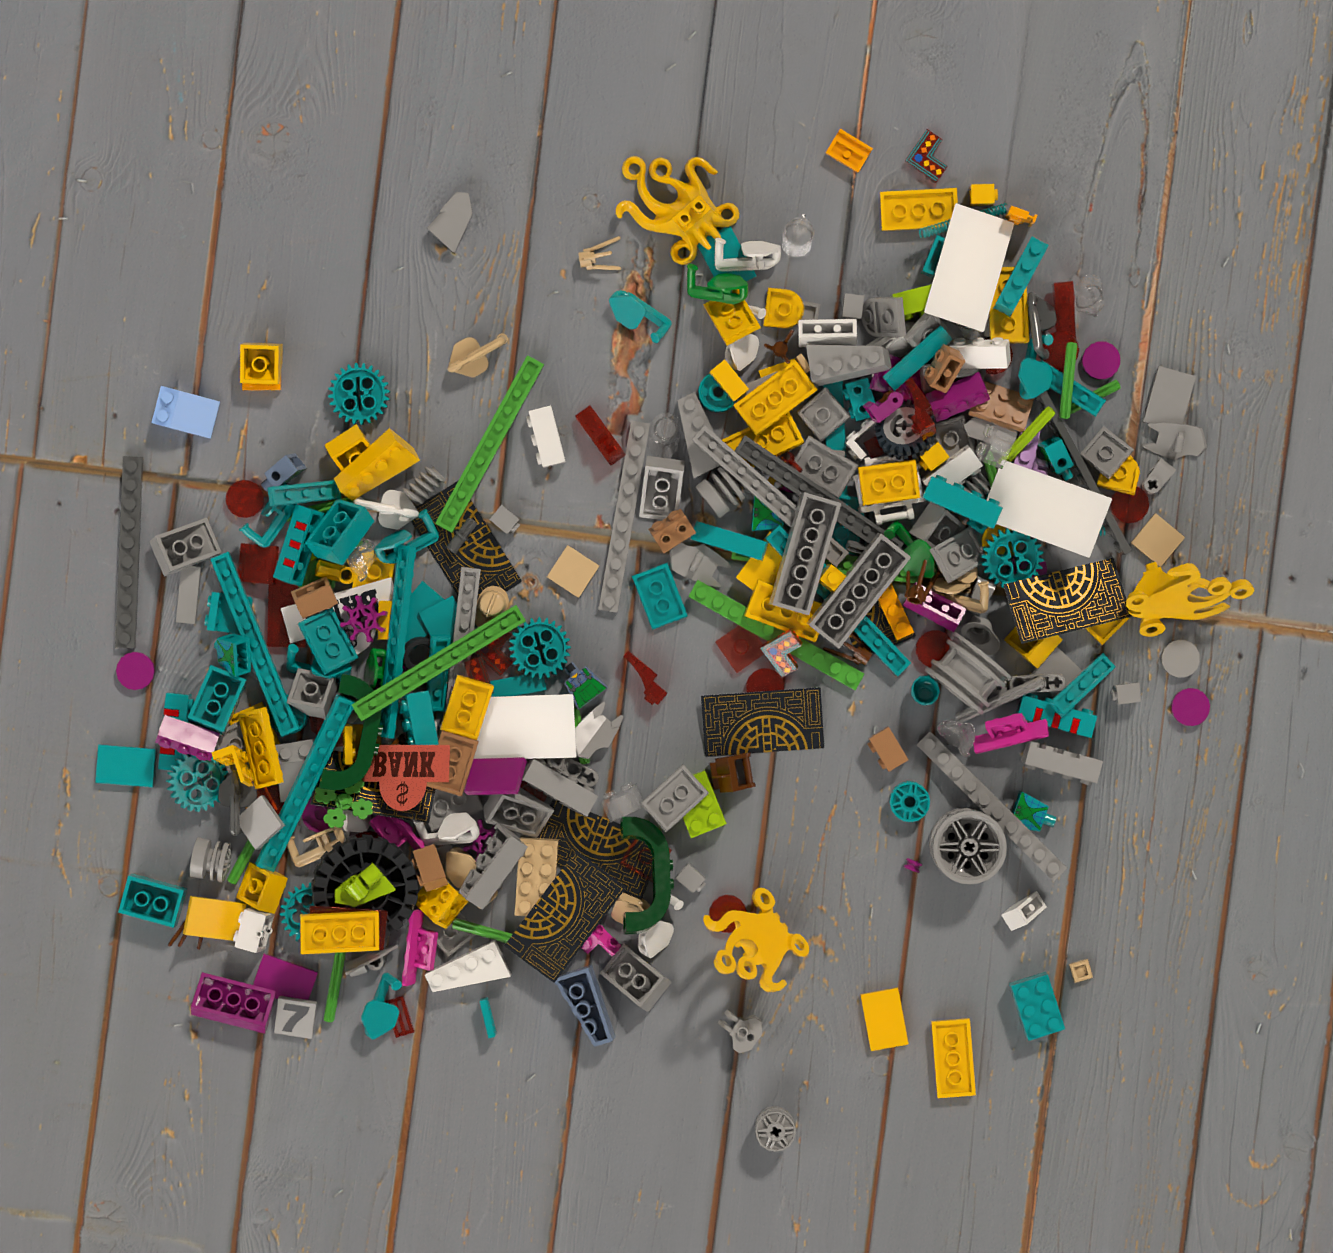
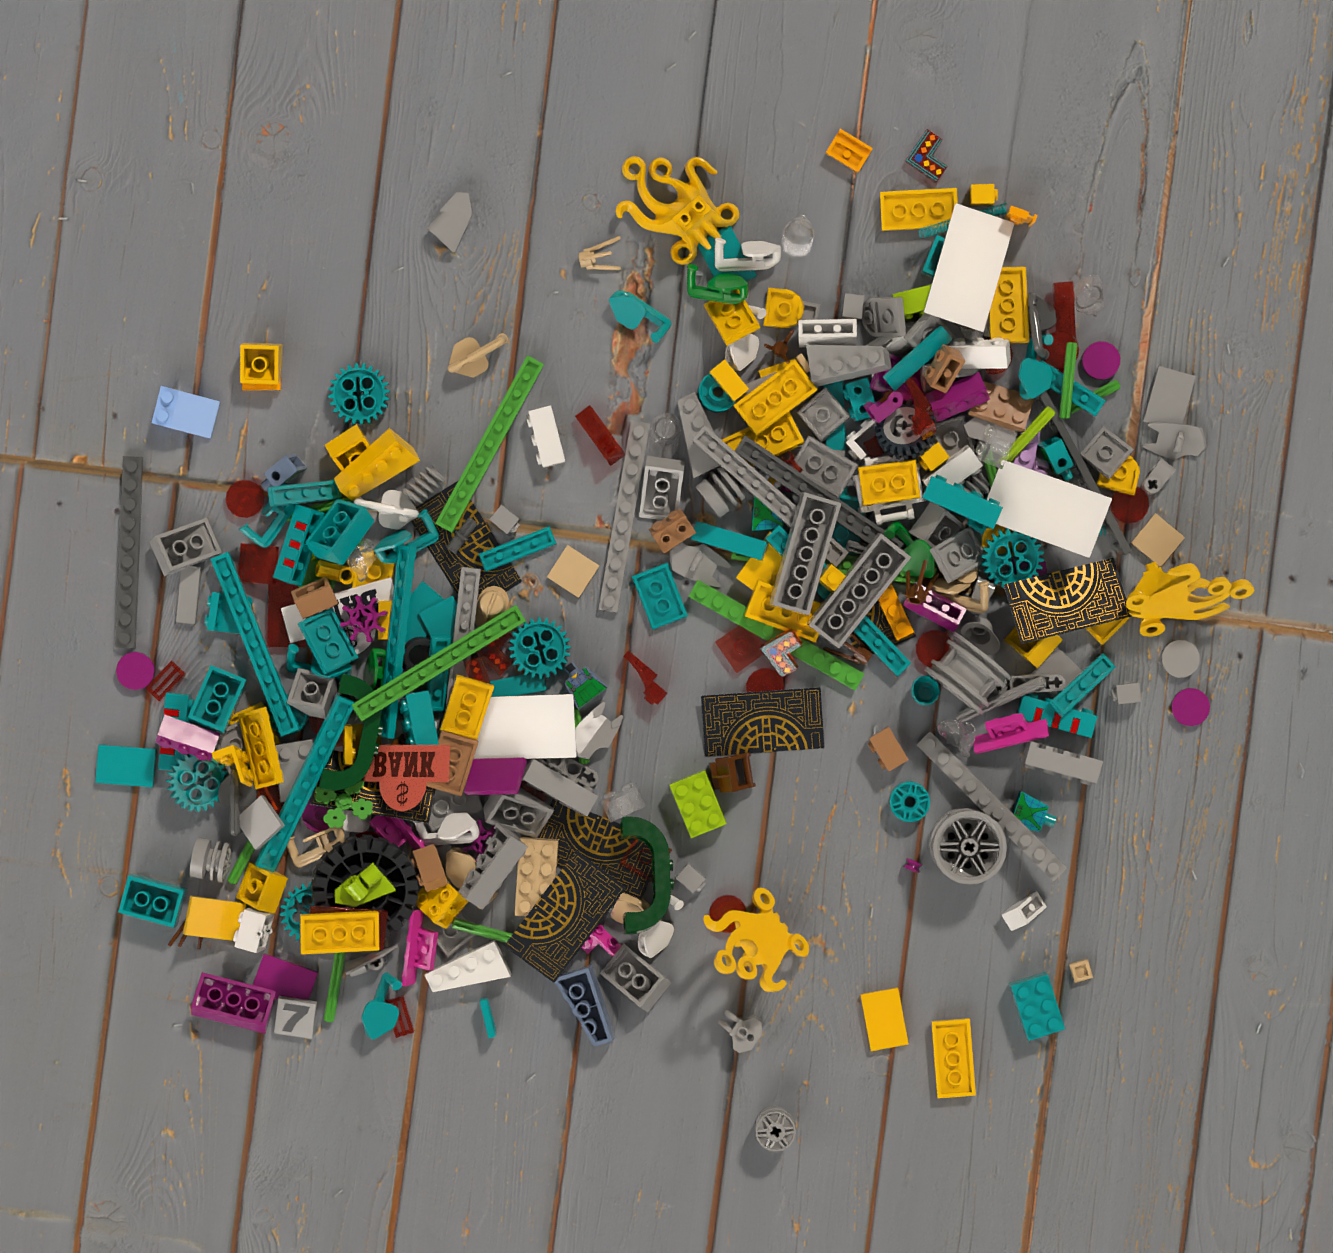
teal torso [214,634,251,677] -> none
light grey tile [640,764,709,832] -> none
teal brick [994,236,1049,317] -> none
none -> clear red tile [145,660,186,701]
none -> teal tile [478,526,557,572]

